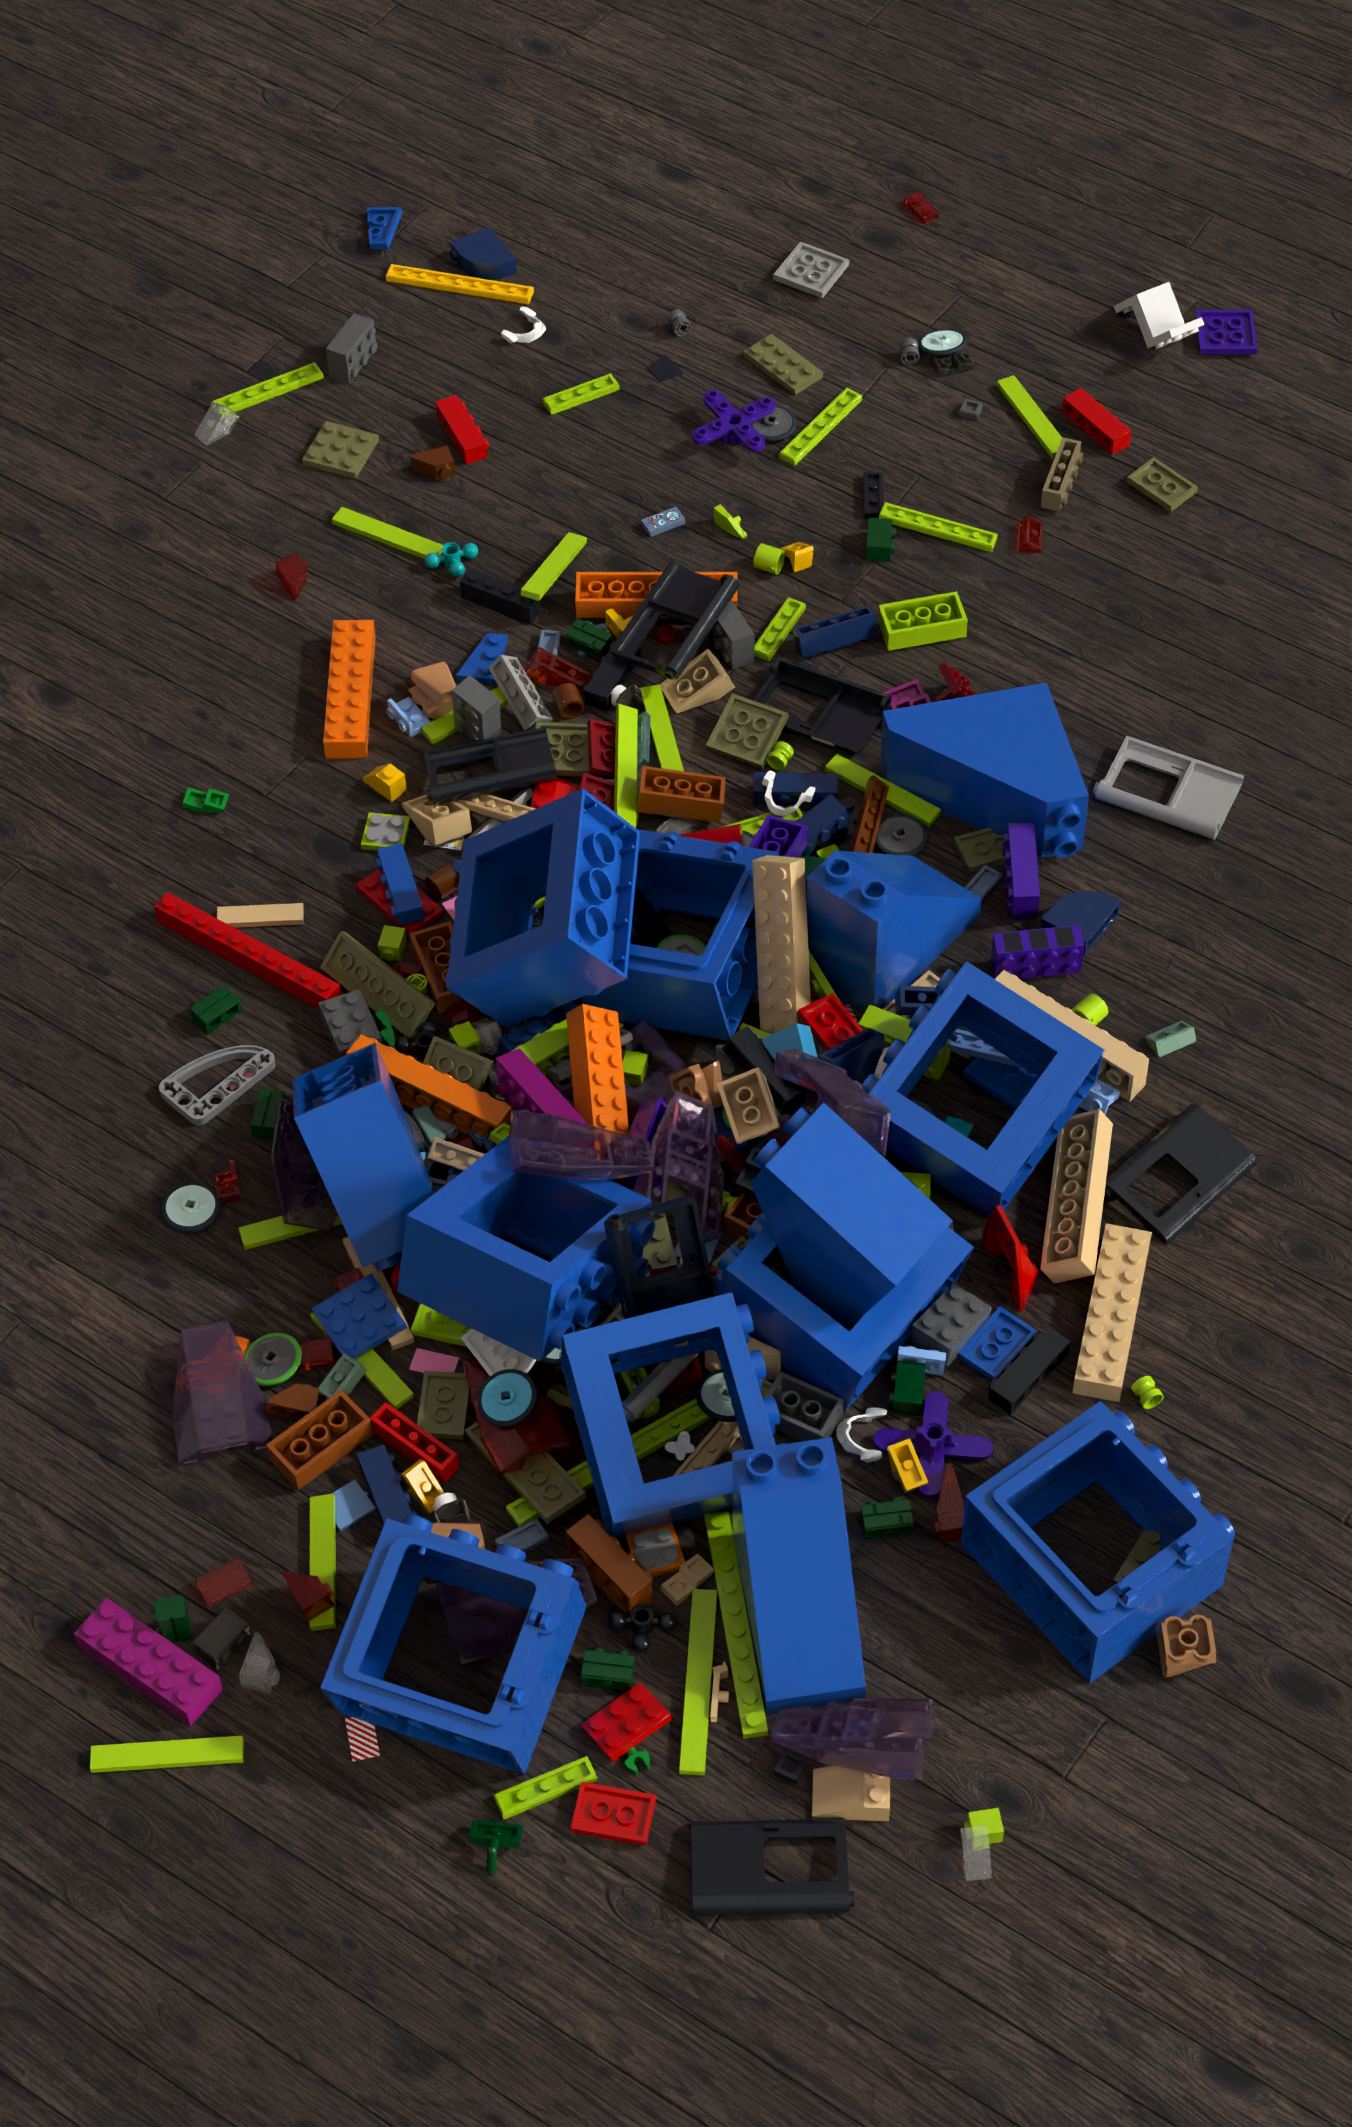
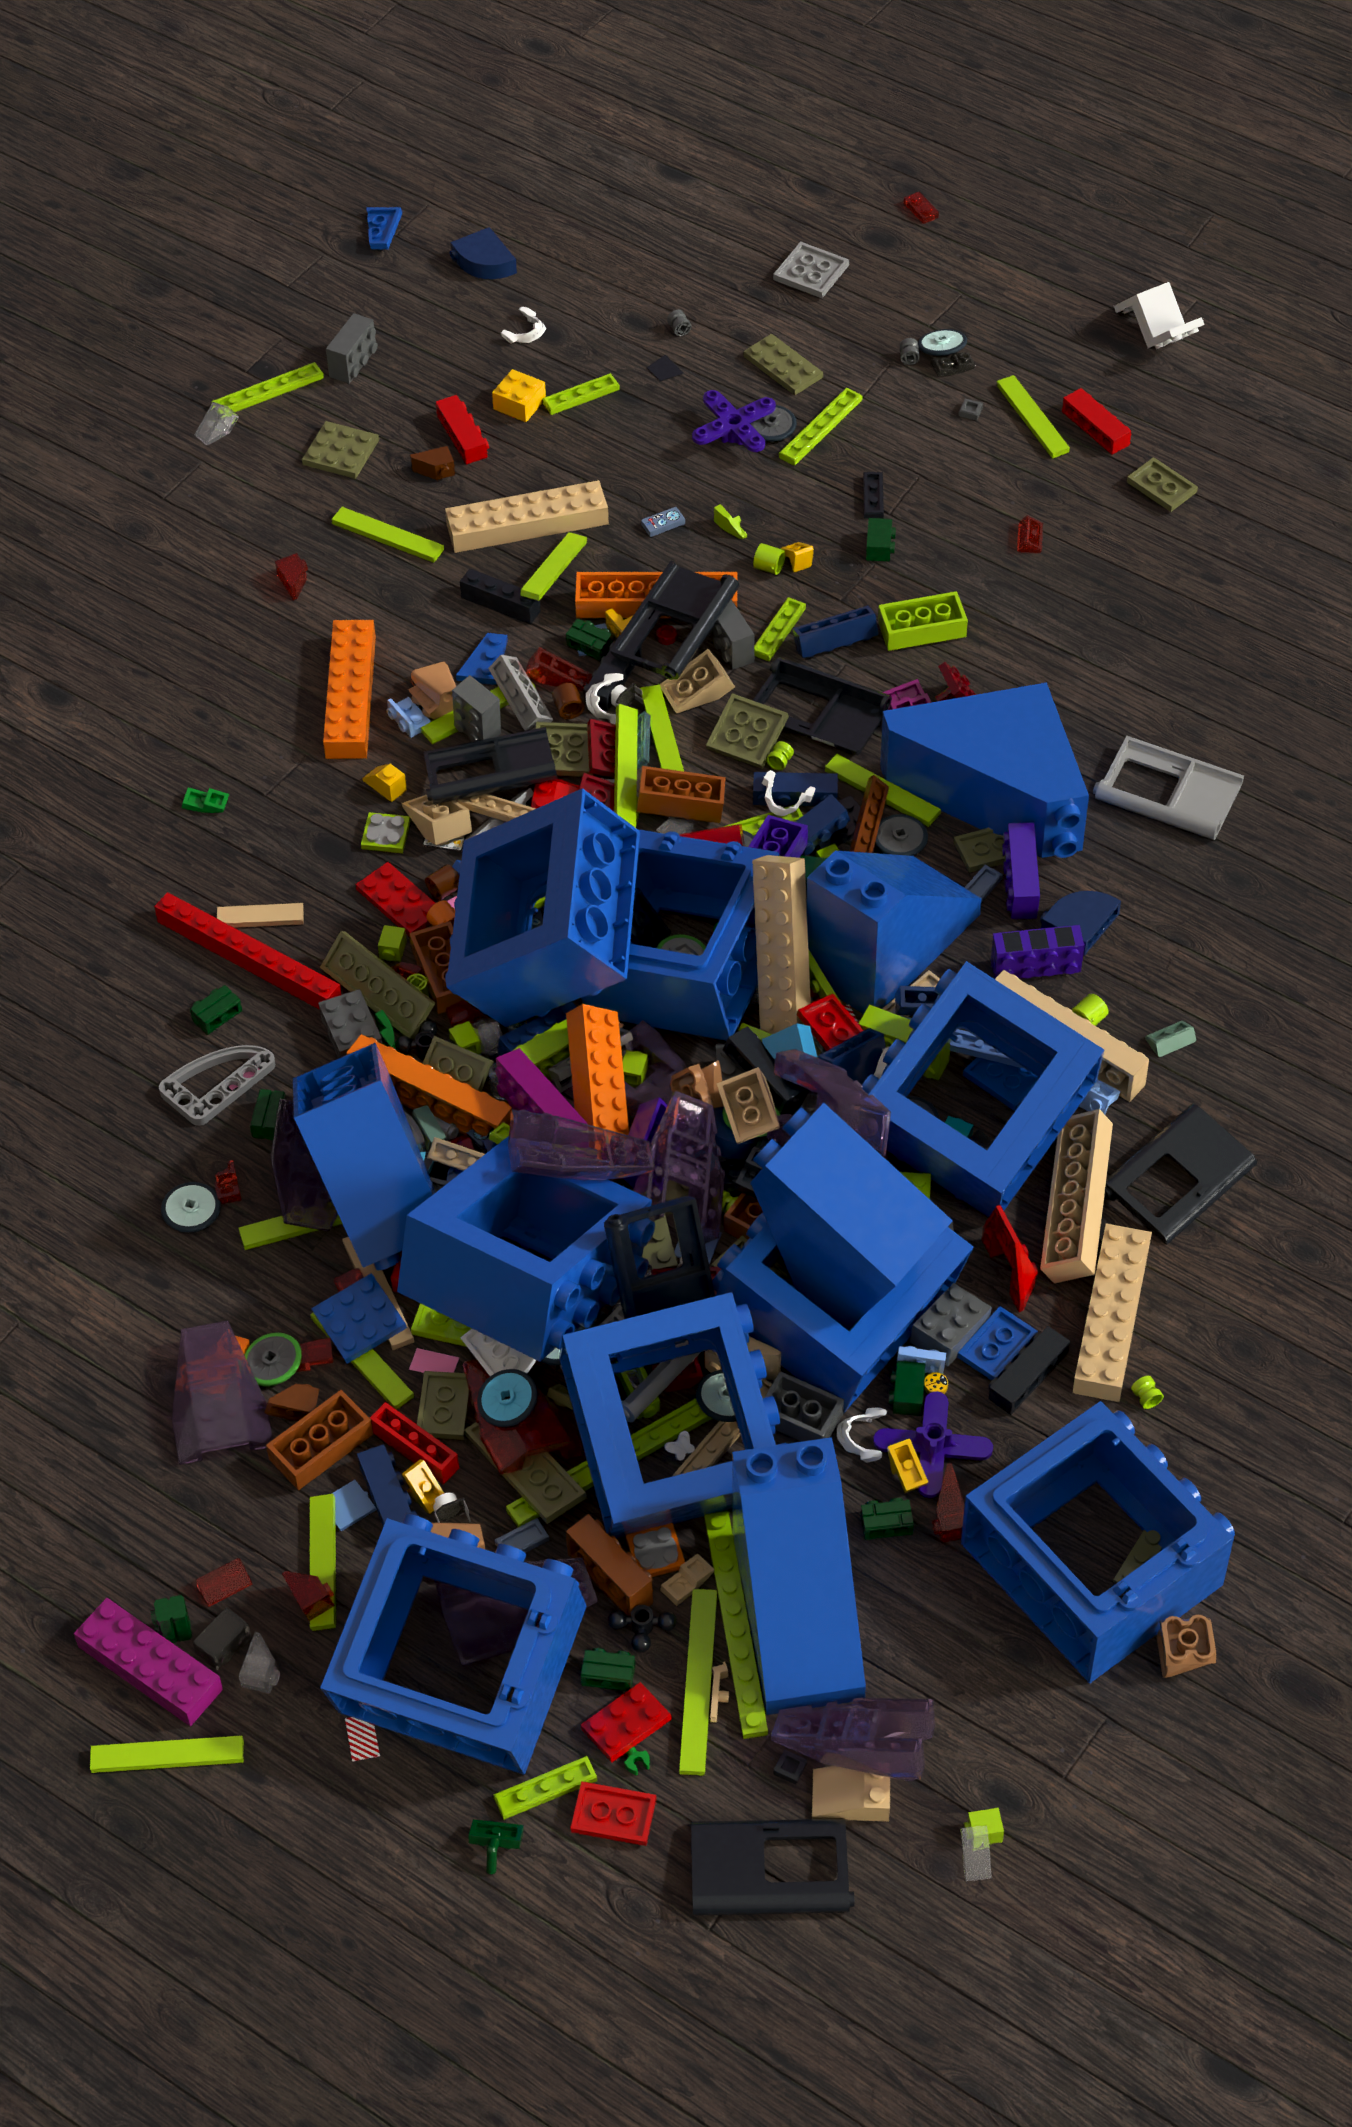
sand green slope [318,1353,366,1399] -> none
blue brick [375,843,424,926] -> none
yellow tile [386,264,534,304] -> none
teal piece [424,542,478,577] -> none
sand blue tile [535,630,561,666] -> none
clear red slope [716,1135,744,1173] -> none
lime tile [879,502,998,552] -> none
dark tan brick [1041,438,1083,512] -> none
dark purple plate [1195,310,1257,355] -> none
none -> orange piece [426,900,455,926]
none -> tan brick [445,480,609,553]
none -> yellow brick [492,369,546,422]
none -> white helmet [586,673,623,724]
none -> yellow tile [924,1372,948,1394]

